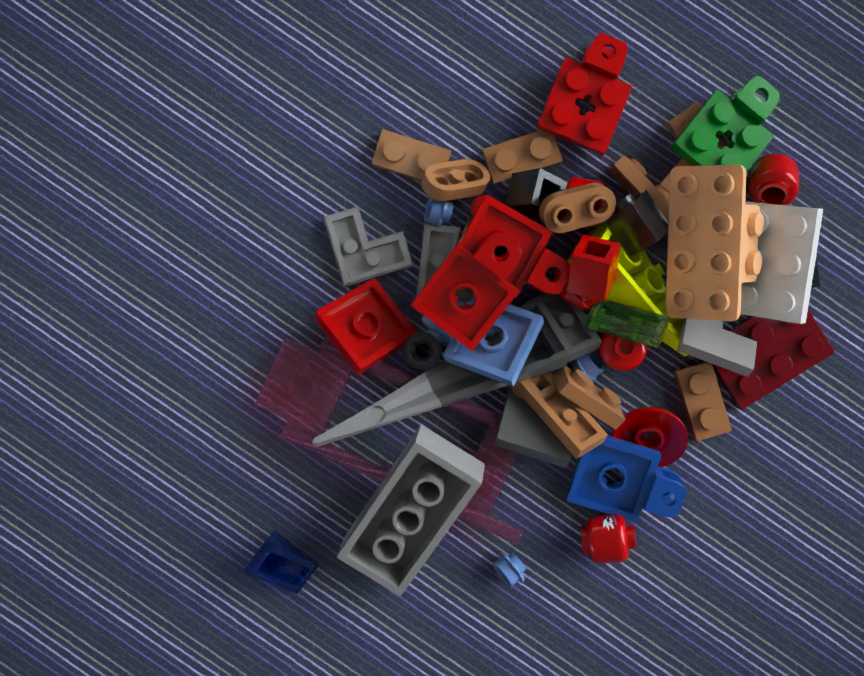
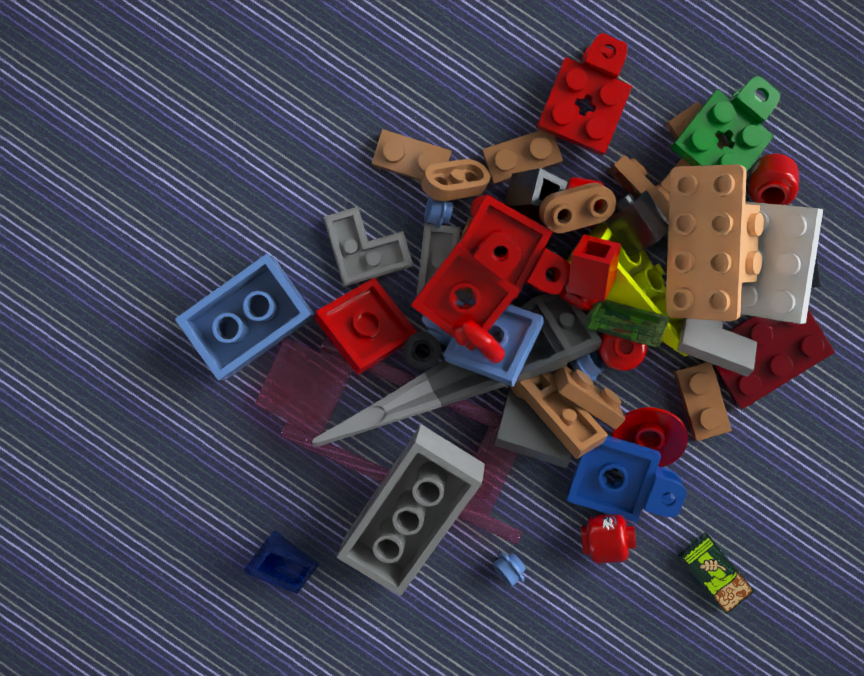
none -> medium blue brick [175,253,315,381]
none -> red arm [452,320,505,364]
none -> tile [677,532,755,614]

